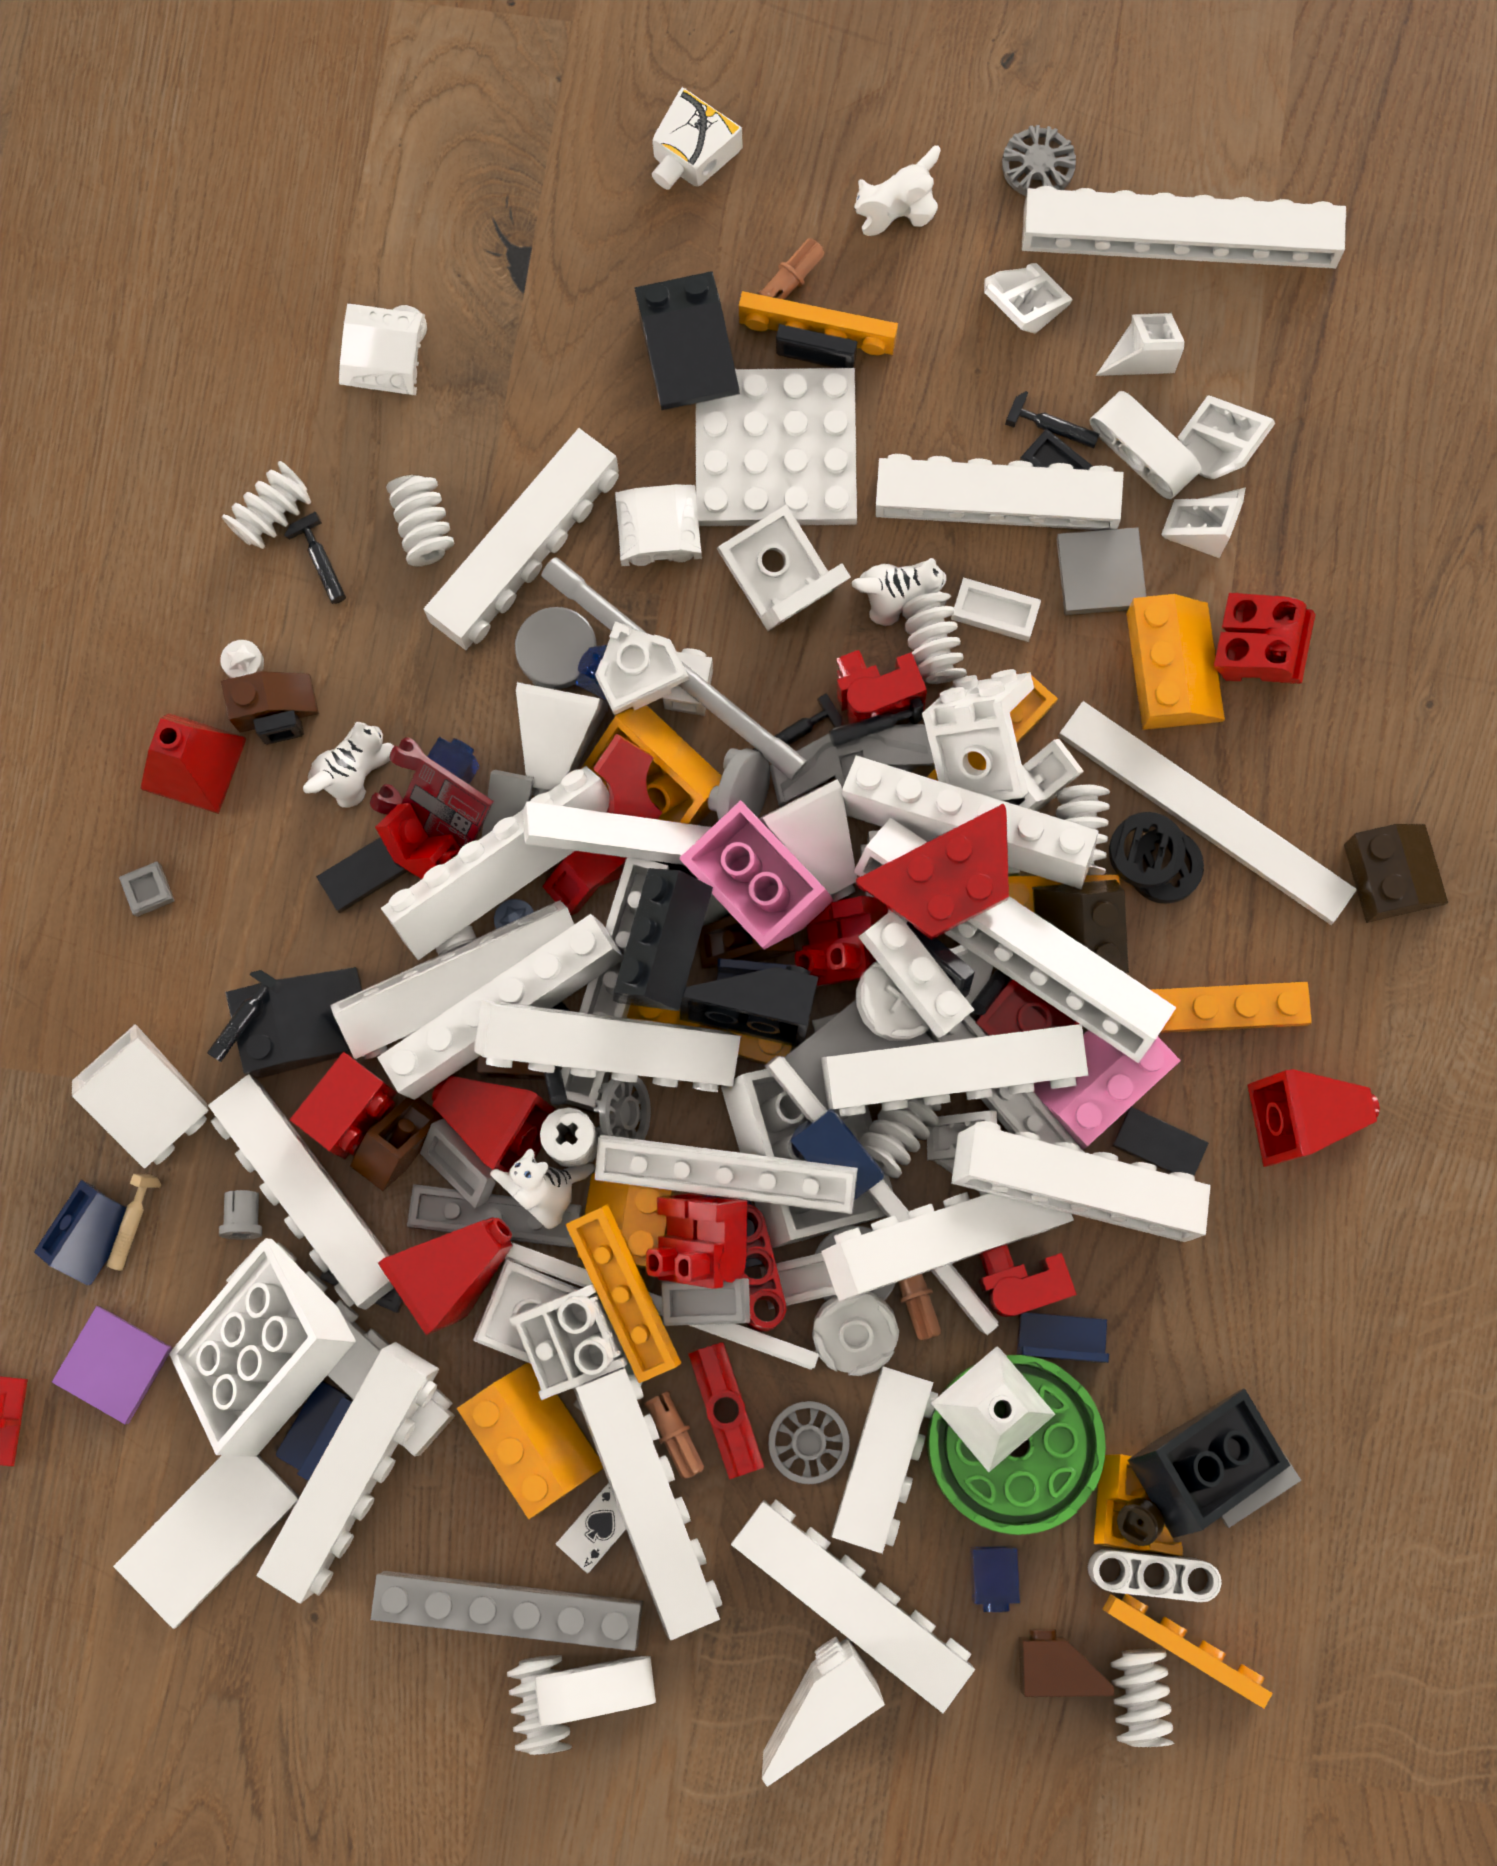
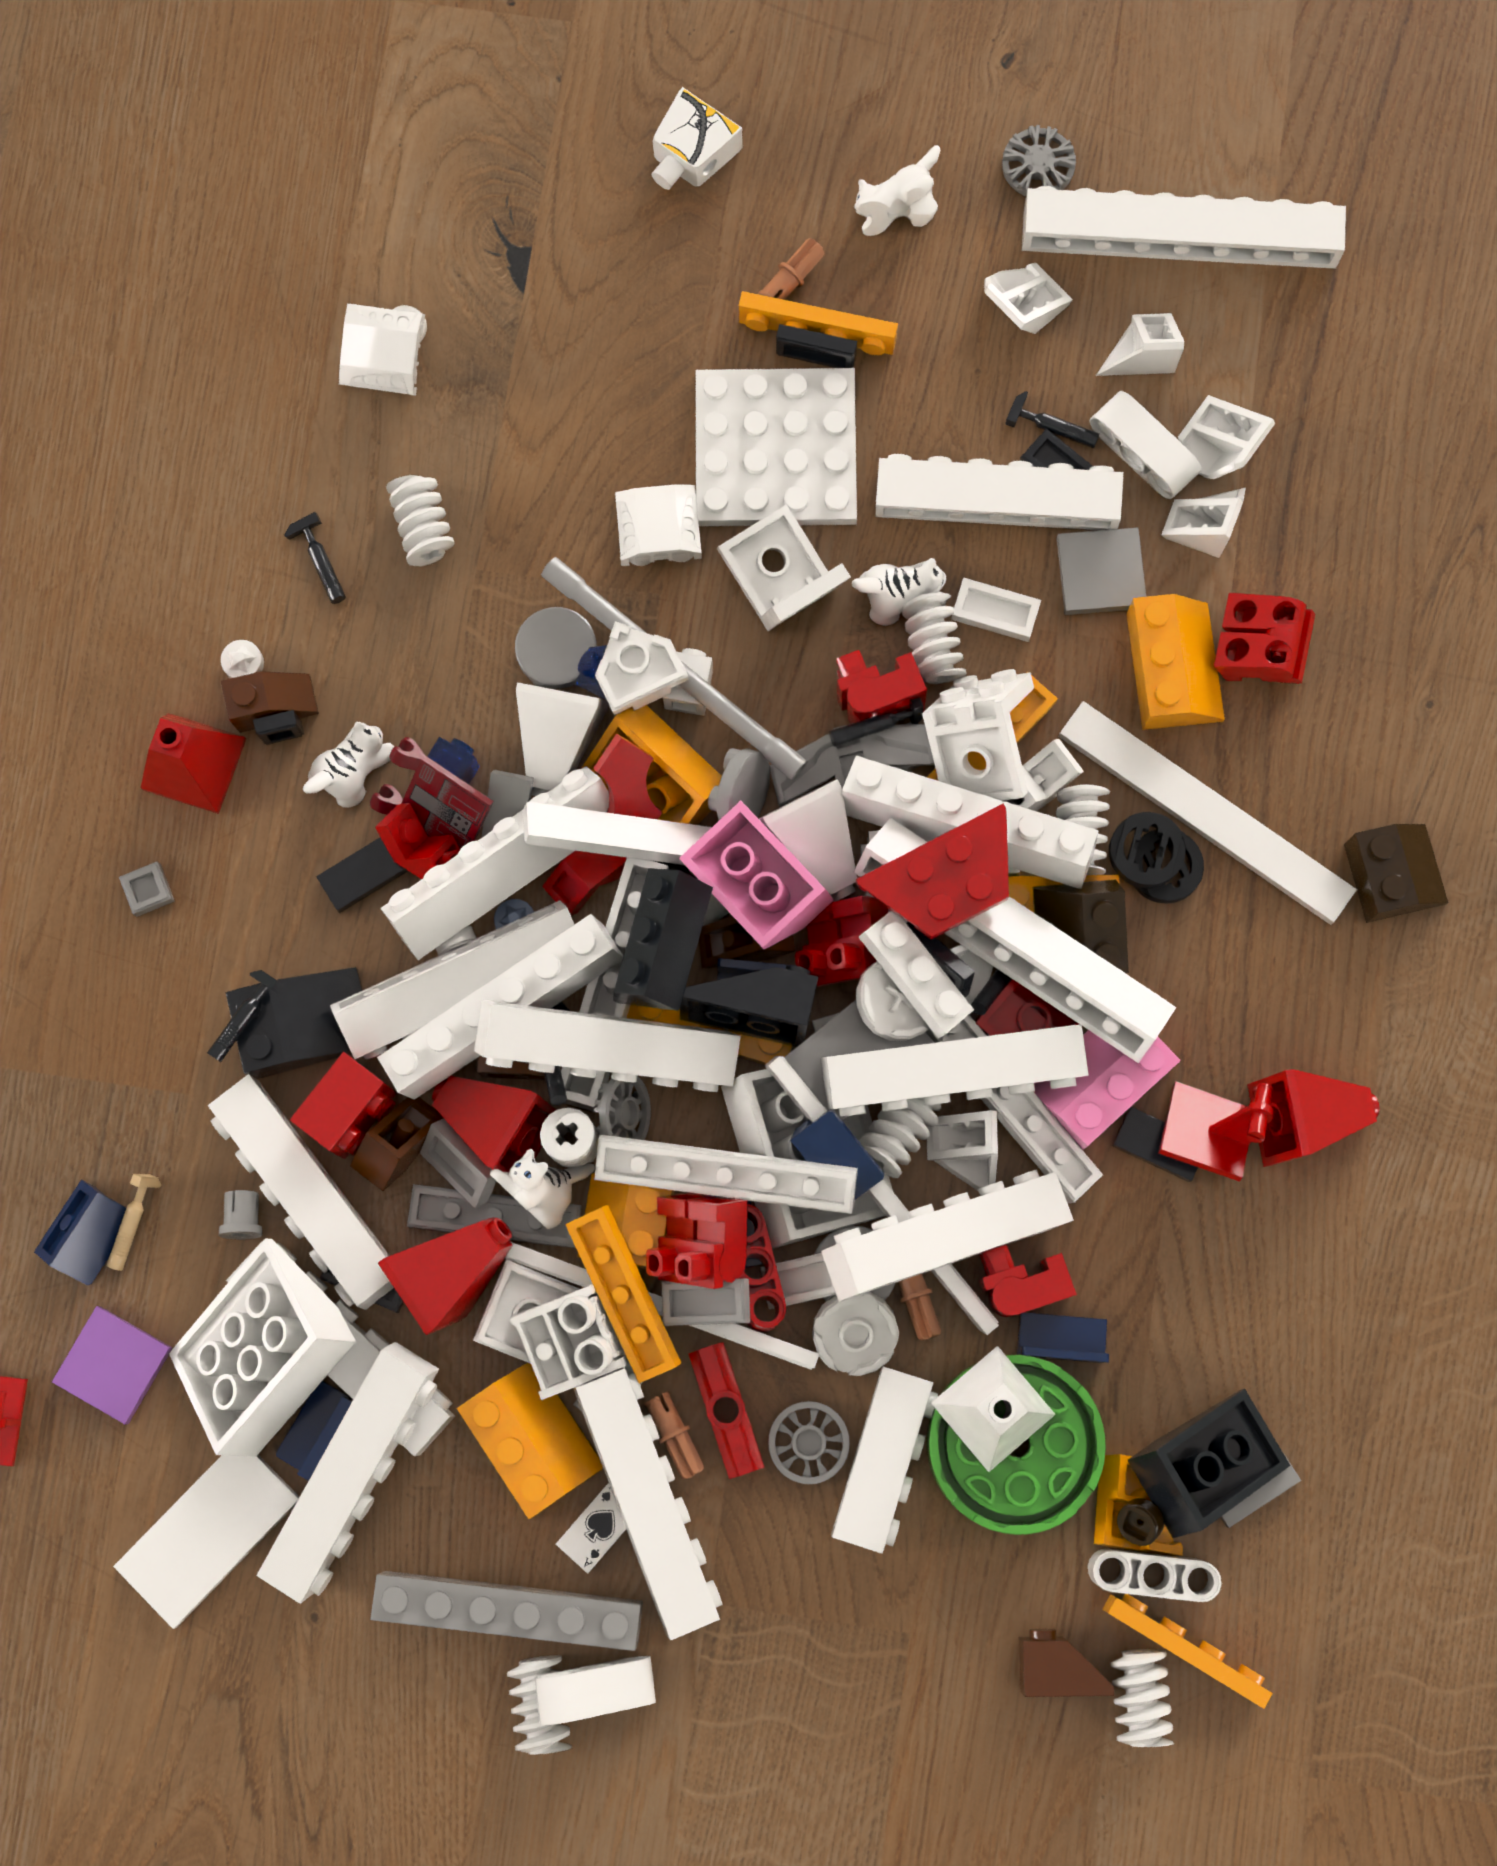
white slope [72,1024,209,1169] -> none
white piece [222,461,311,549] -> none
white brick [424,428,619,650] -> none
black slope [634,271,740,410] -> none
white brick [731,1499,975,1713] -> none
black piece [753,693,842,751] -> none
white slope [762,1637,885,1787] -> none
white brick [951,1121,1211,1242] -> none
clear blue brick [970,1546,1020,1612] -> none
light orange plate [1151,982,1312,1033] -> none
none -> plate [1159,1081,1274,1182]

